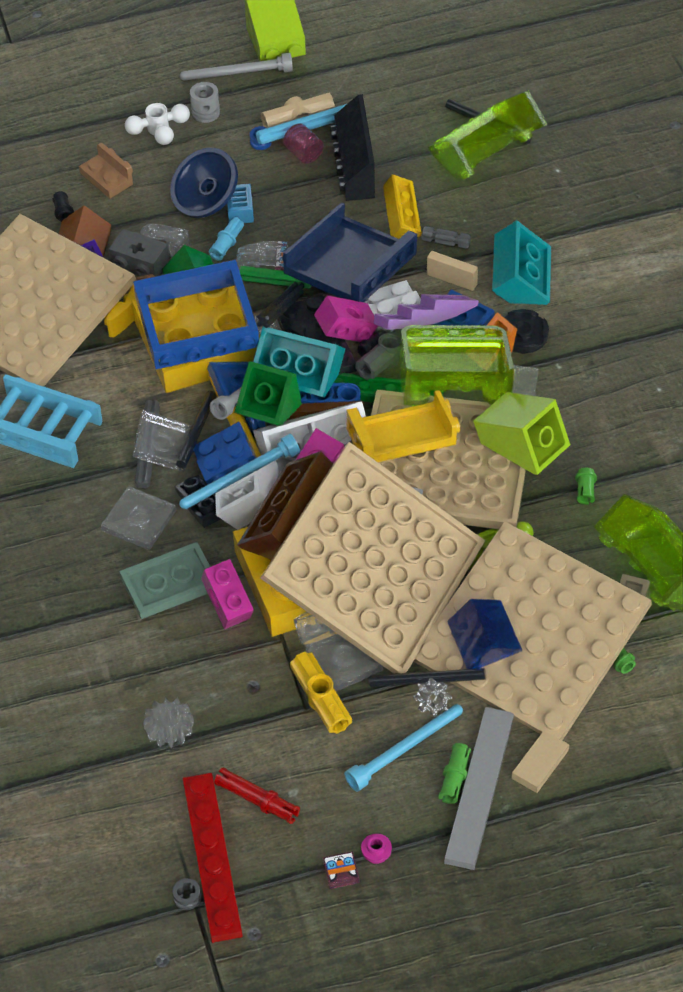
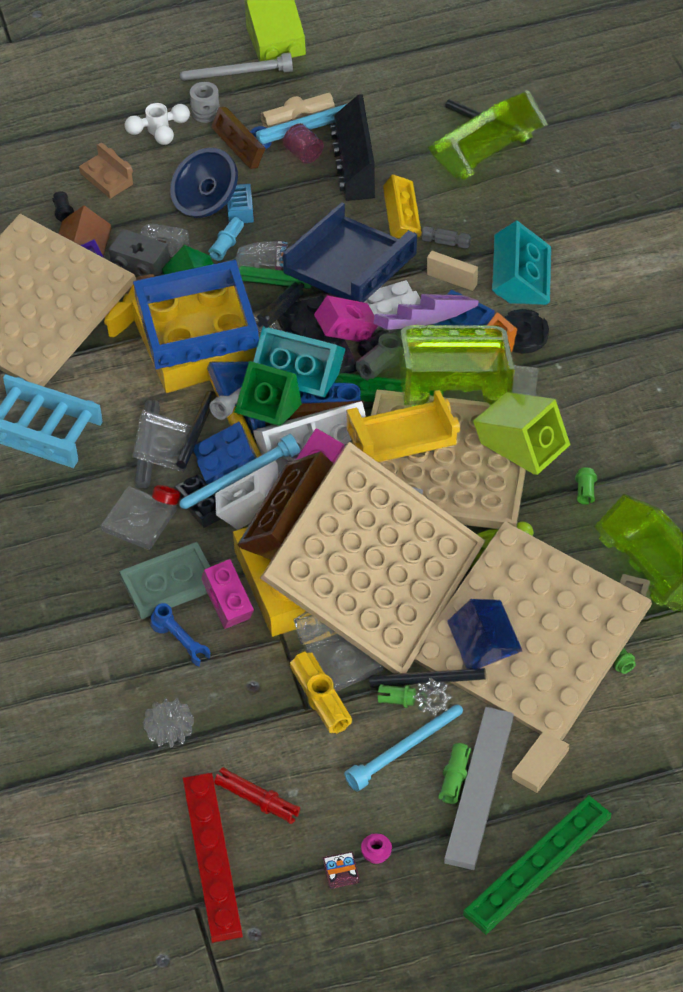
dark grey bush [172,878,201,910] -> none
none -> blue brick [150,603,211,667]
none -> red tile [152,485,181,505]
none -> reddish brown plate [211,107,266,169]
none -> bright green pin [378,684,416,708]
none -> green tile [463,795,612,935]

